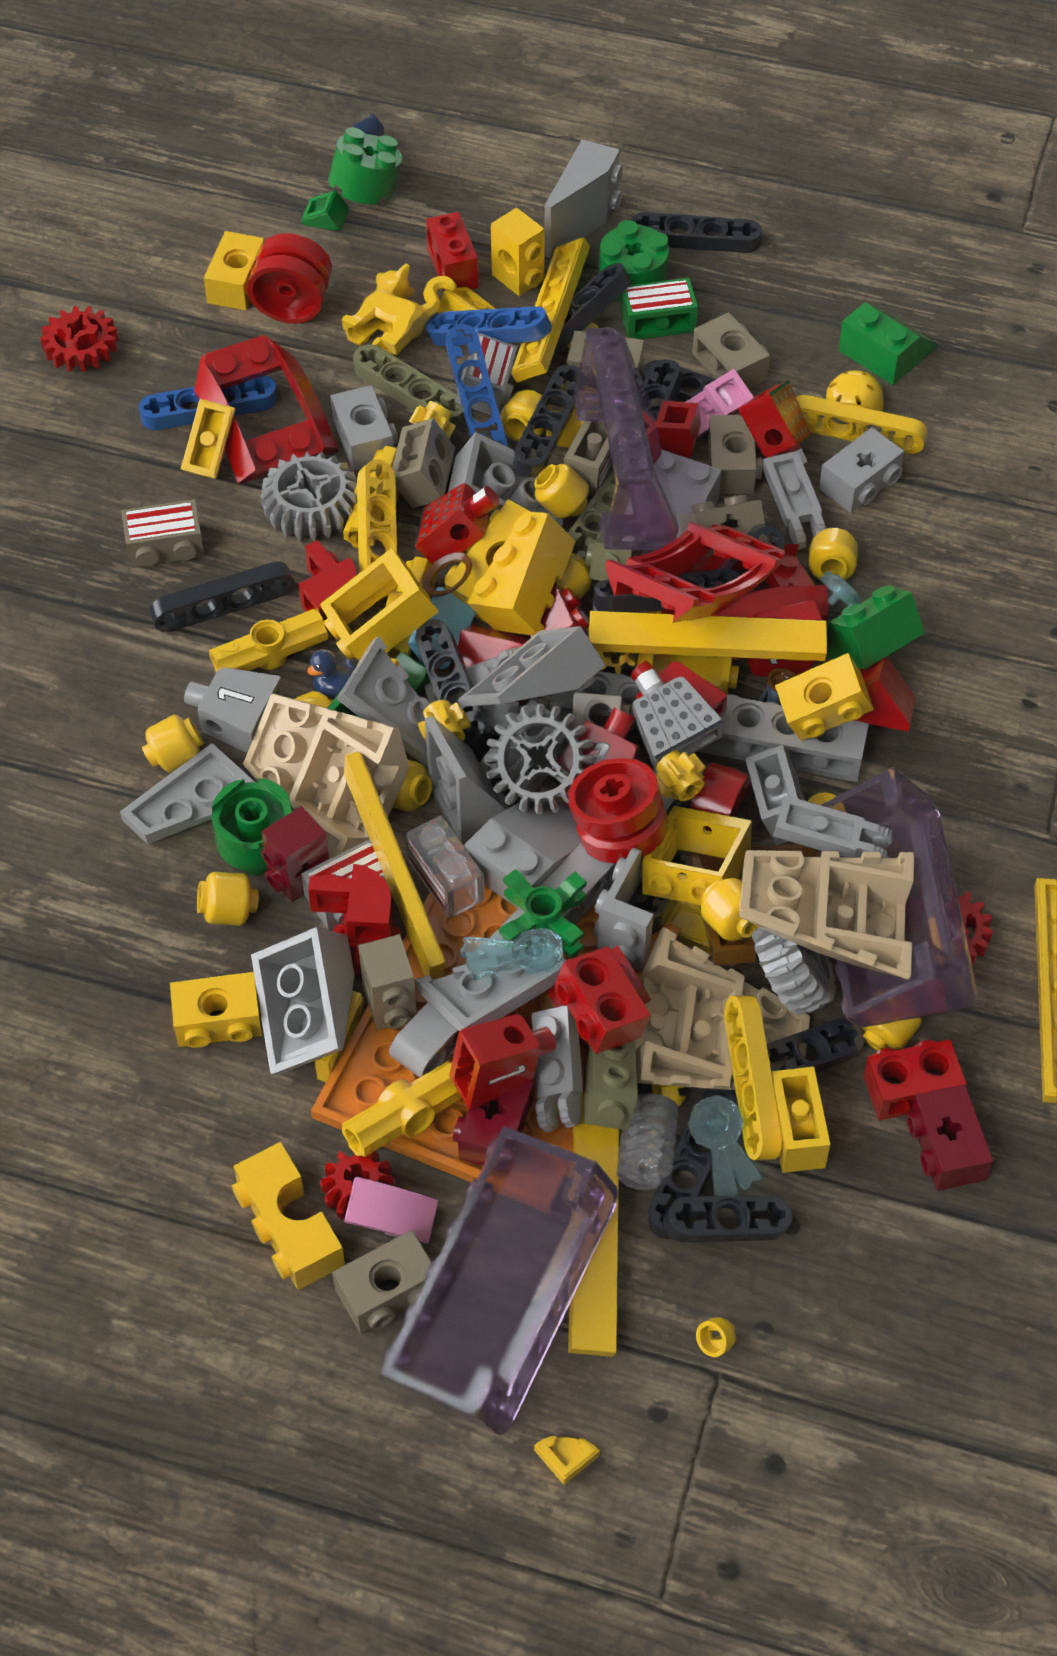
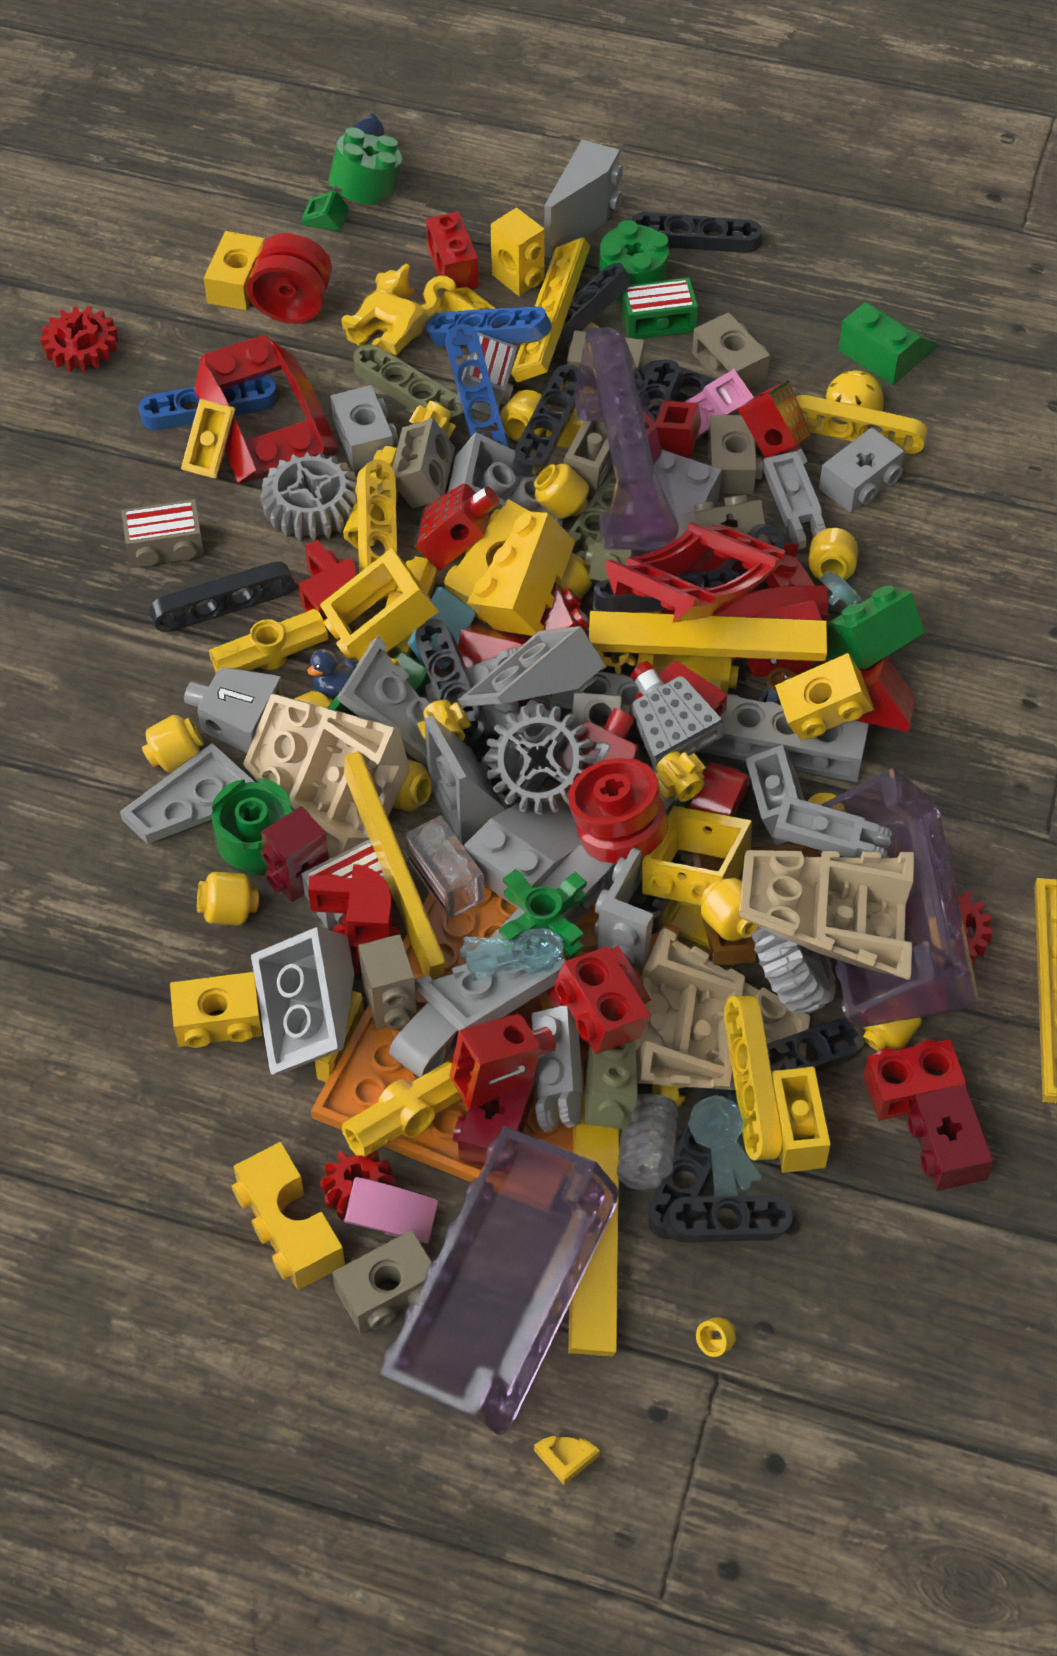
reddish brown piece [422,552,472,597] -> none

